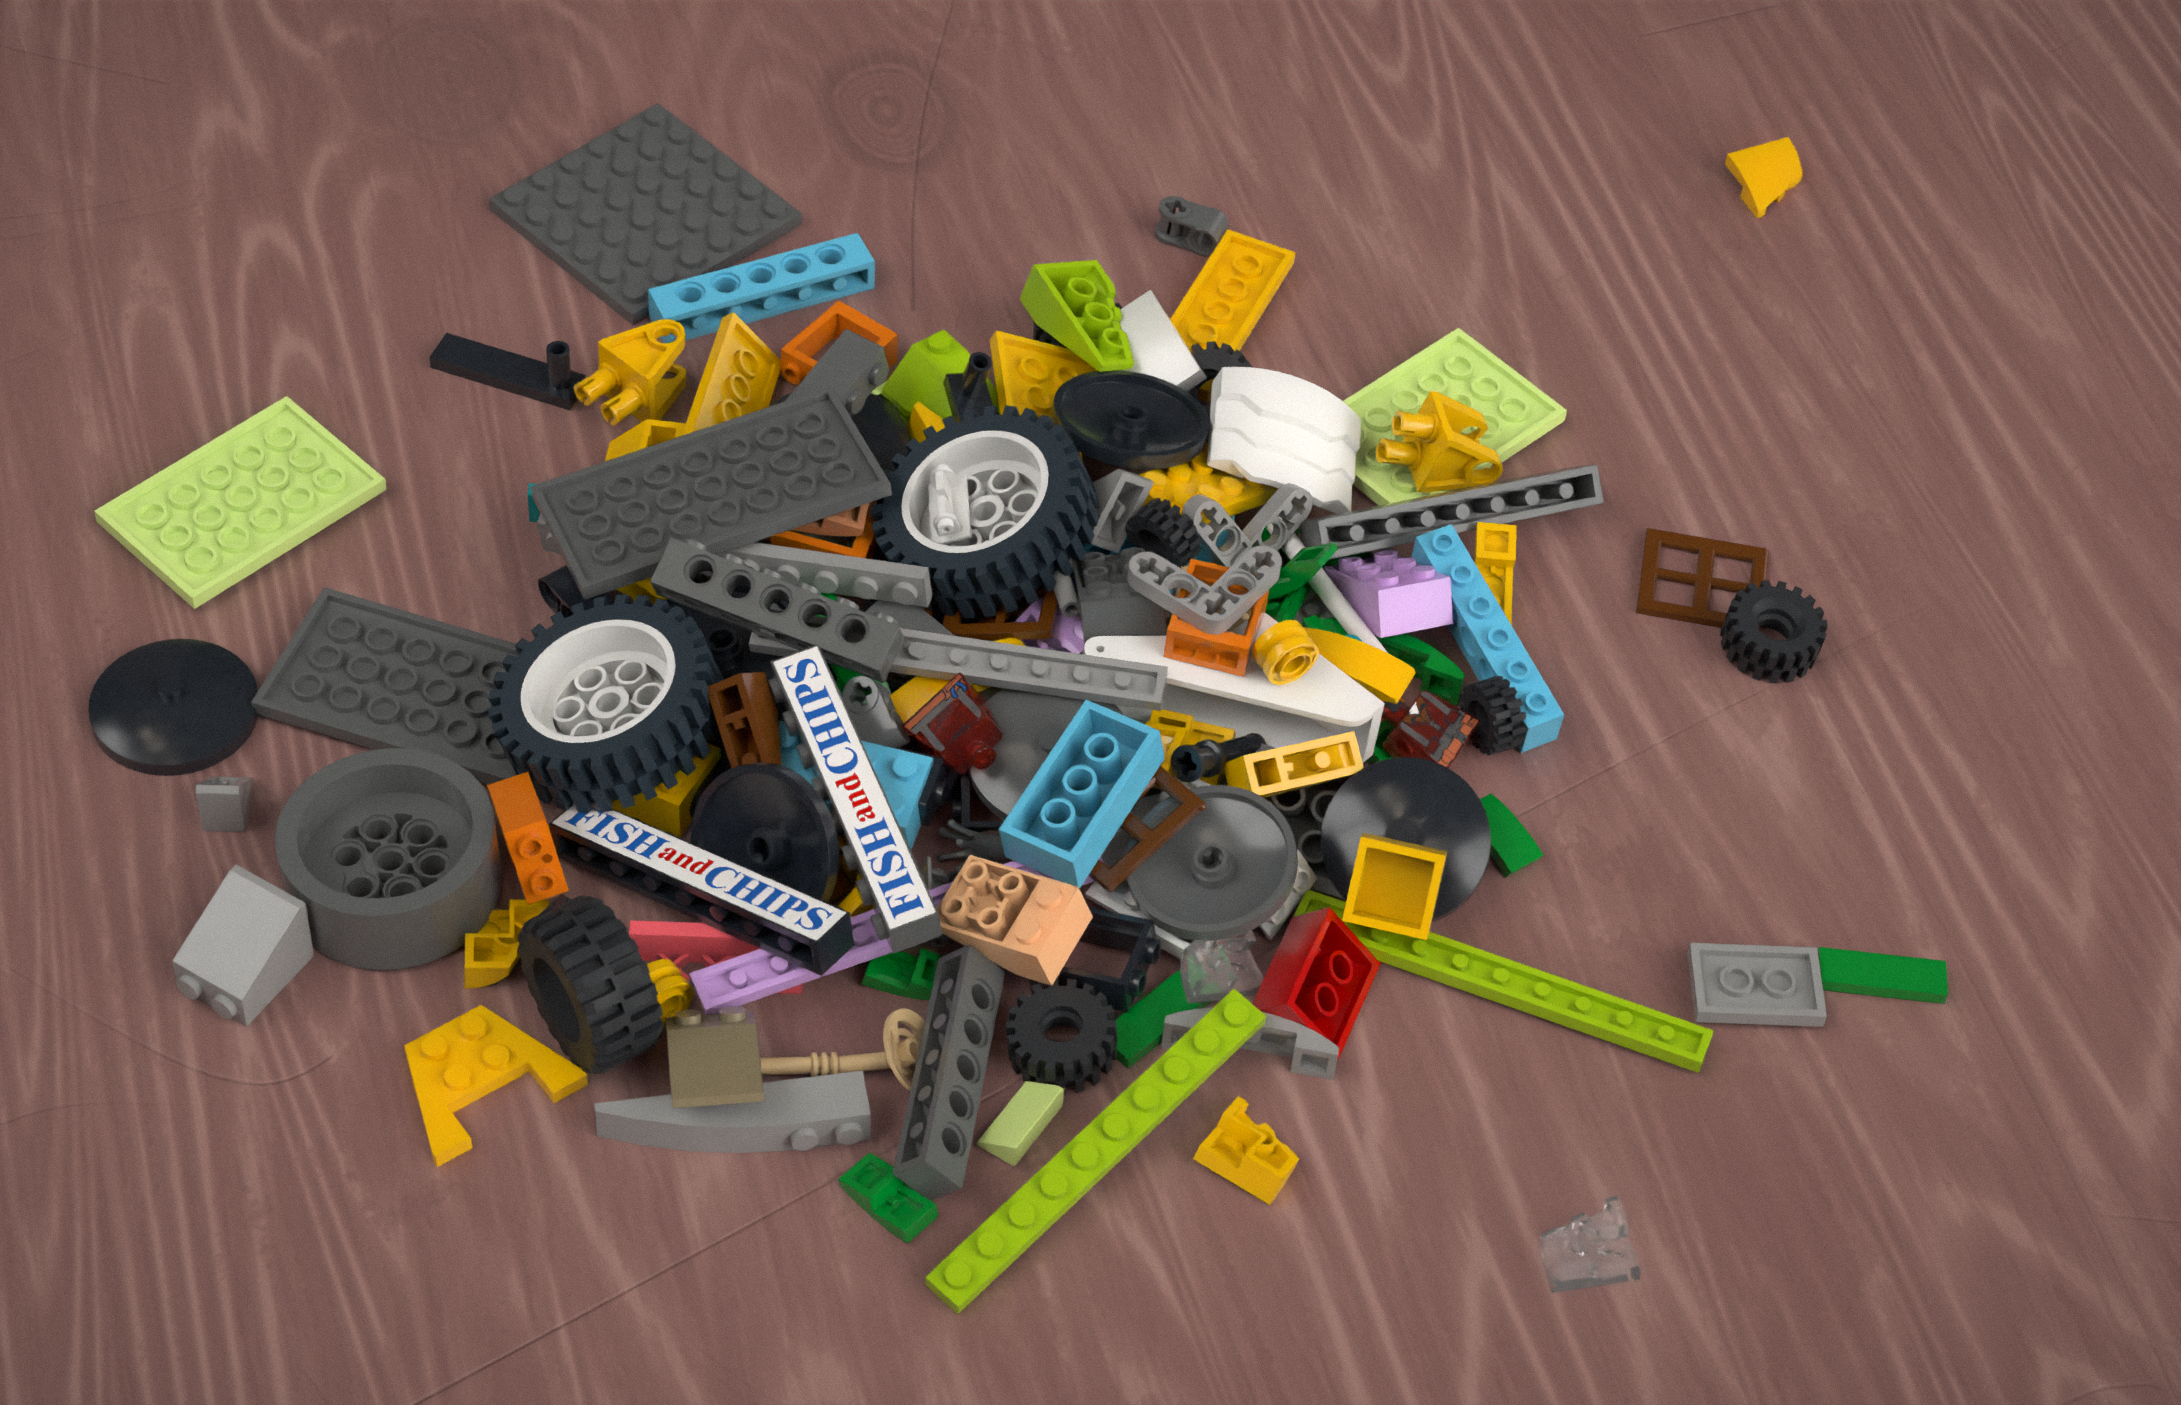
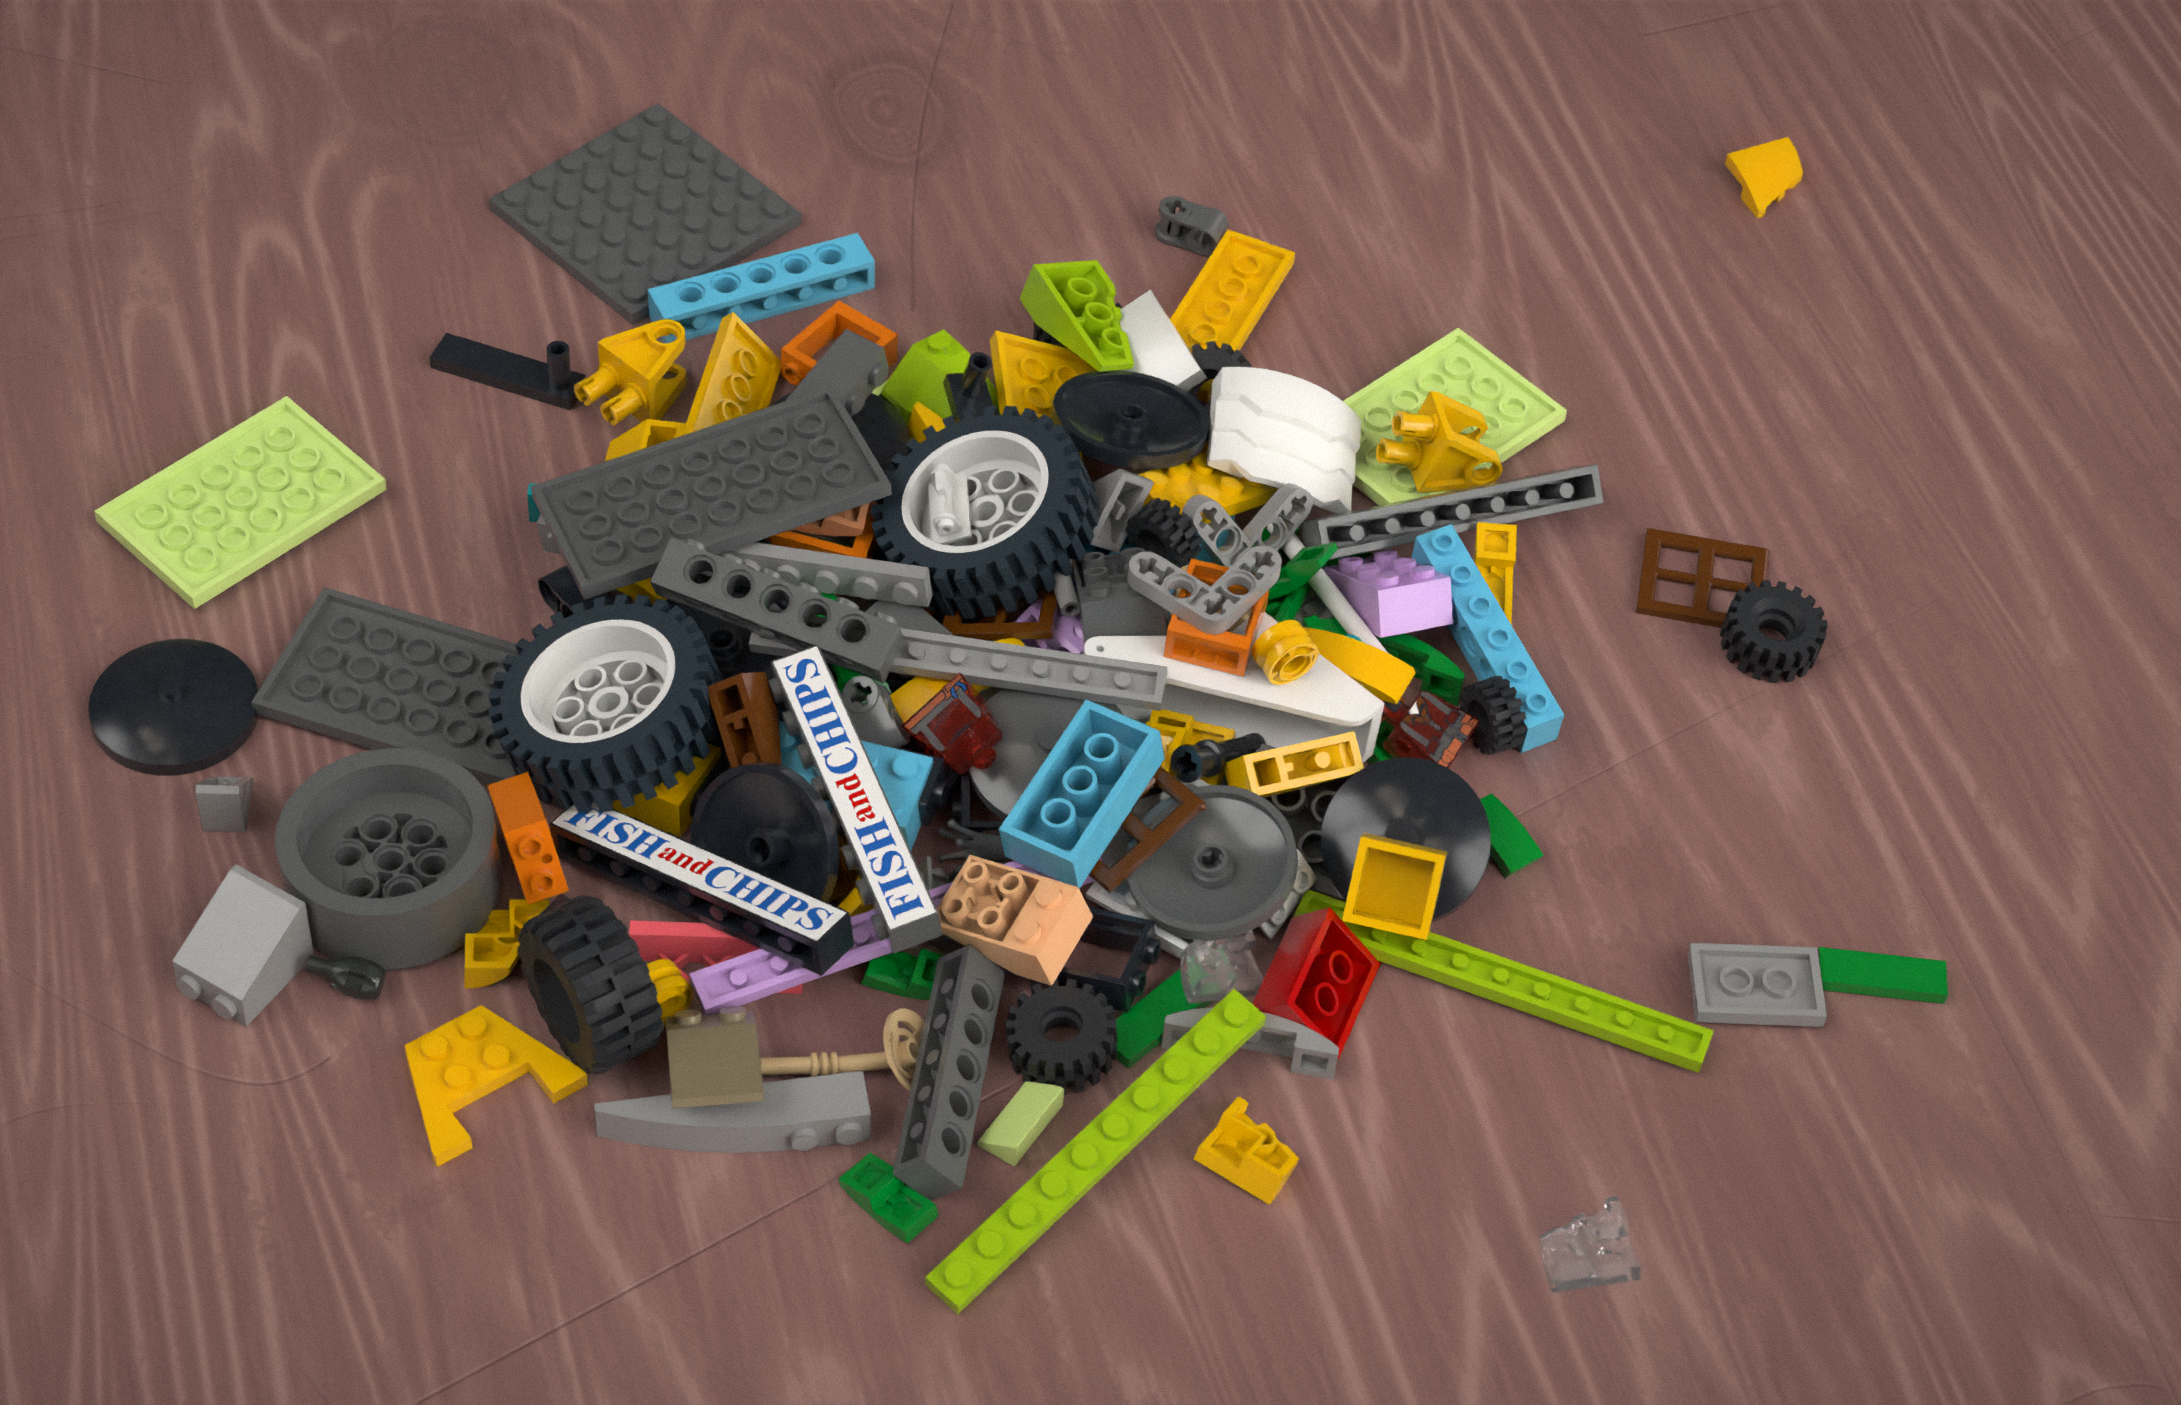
none -> pearl dark grey piece [305,955,387,1000]

